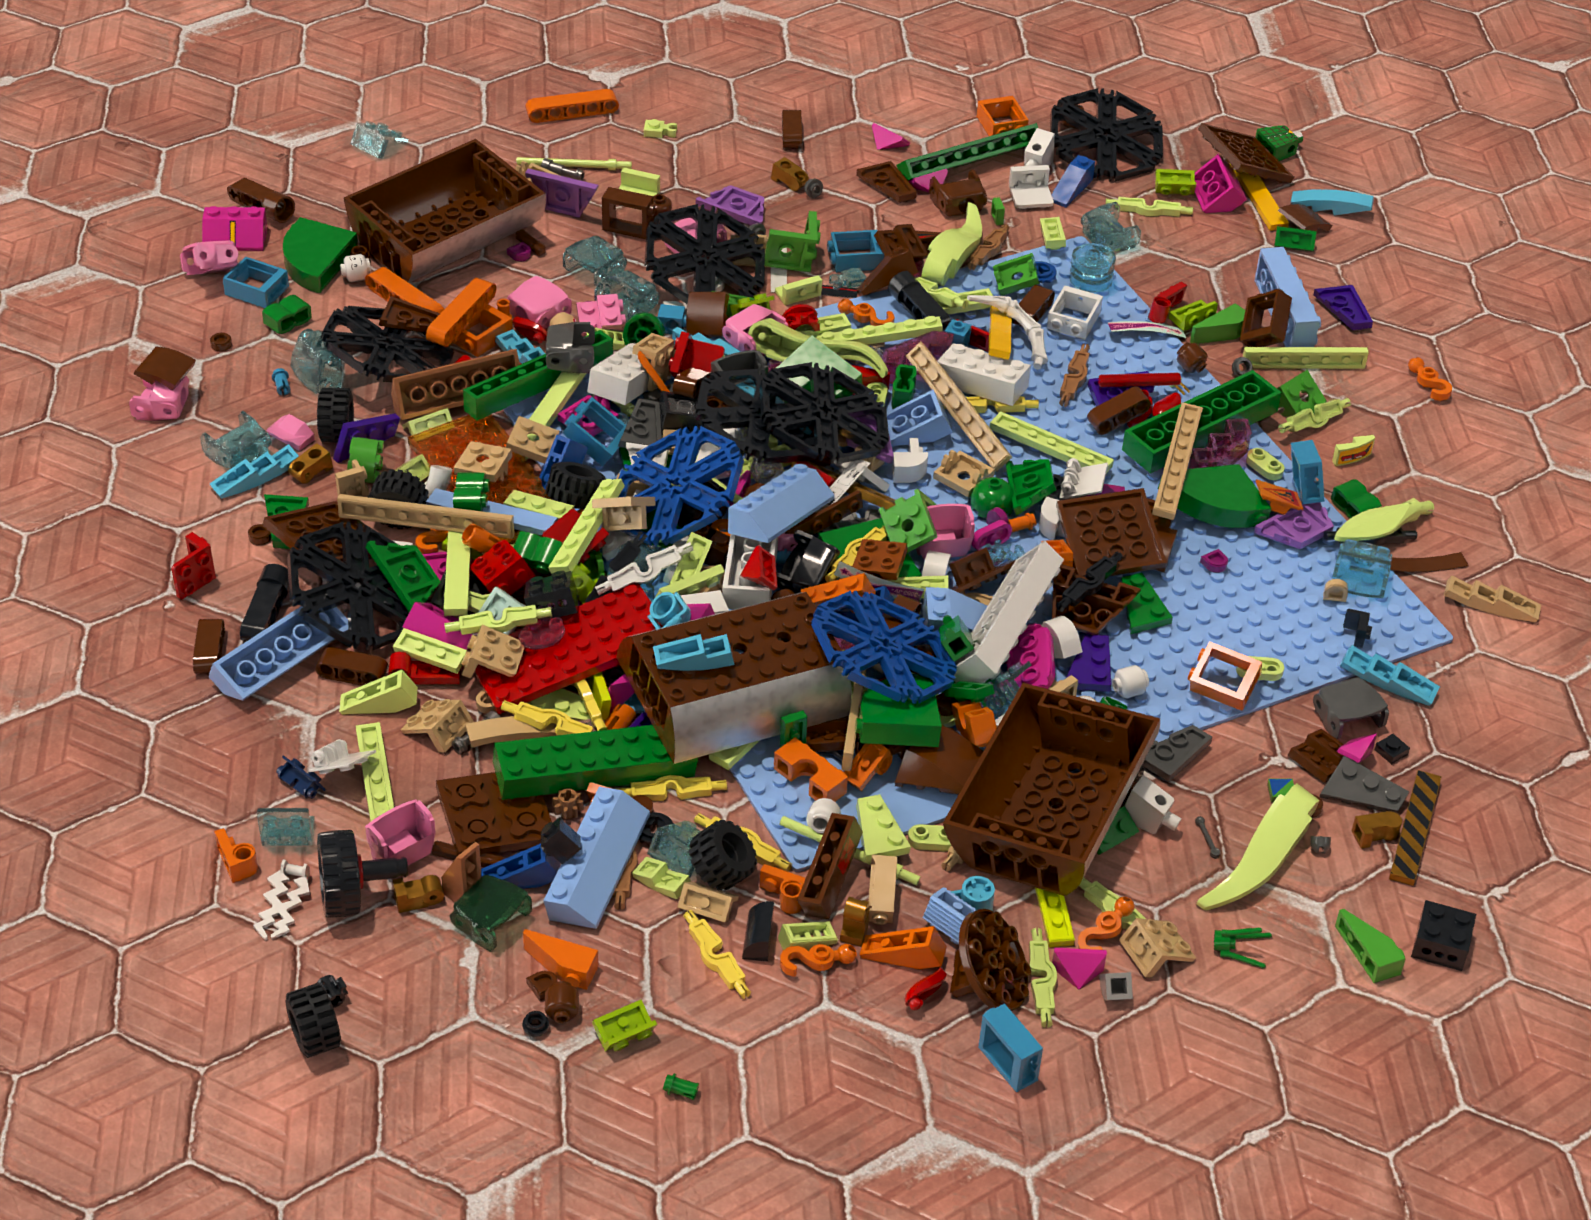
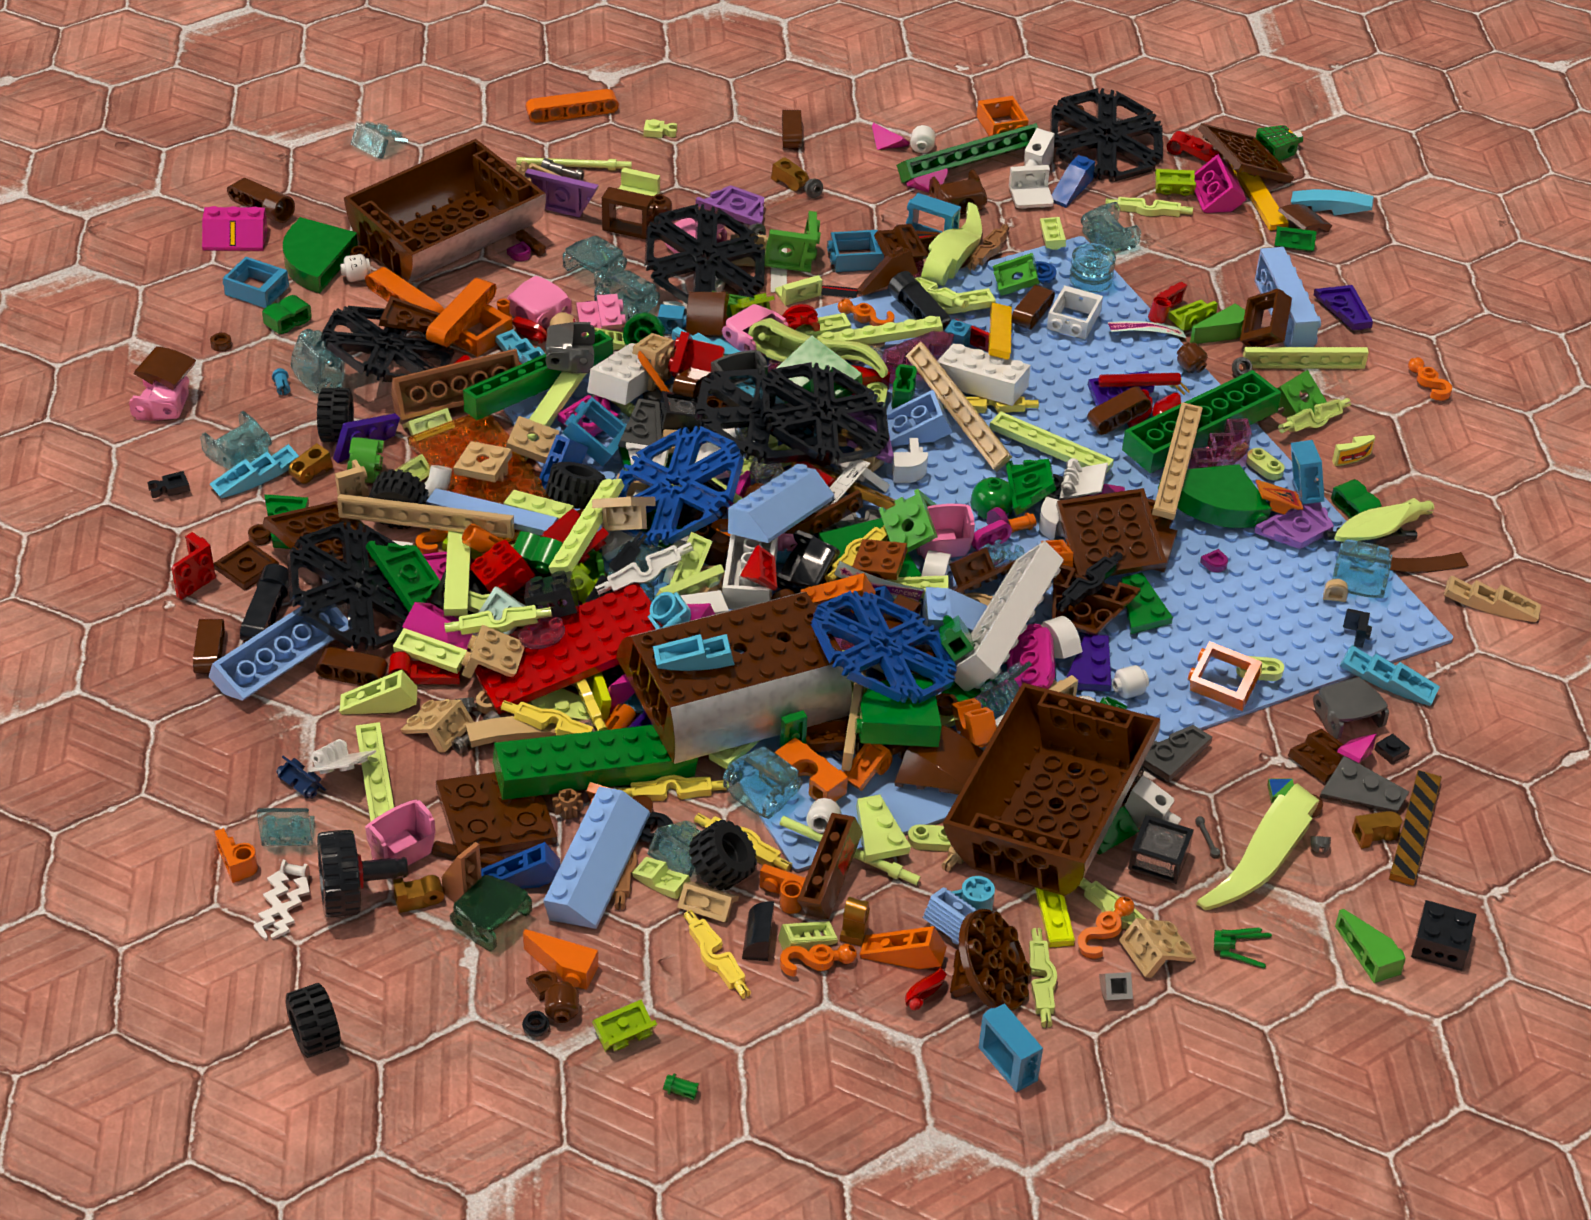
bright pink piece [180,241,238,275] -> none
bright pink slope [266,414,315,451] -> none
black gear [317,975,348,1008] -> none
green brick [453,472,490,512] -> none
black brick [541,817,581,865] -> none
clear light blue plate [829,268,867,289] -> none
reddish brown wing [856,161,917,202] -> none
tan window [868,855,897,925] -> none
tan piece [933,449,995,497] -> none
green plate [944,681,995,702] -> none
white animal [967,295,1048,370] -> none
bright green tile [991,197,1005,225] -> none
dark pink slope [1052,948,1107,990] -> none
medium nougat piece [1059,344,1090,407] -> none
none -> black plate [147,471,190,498]
none -> reddish brown tile [214,541,279,591]
none -> dark grey plate [455,697,477,712]
none -> clear light blue piece [723,747,803,819]
none -> dark azure window [906,193,961,233]
none -> white head [910,125,936,153]
none -> piece [1128,815,1194,885]
none -> red plate [1166,131,1223,162]

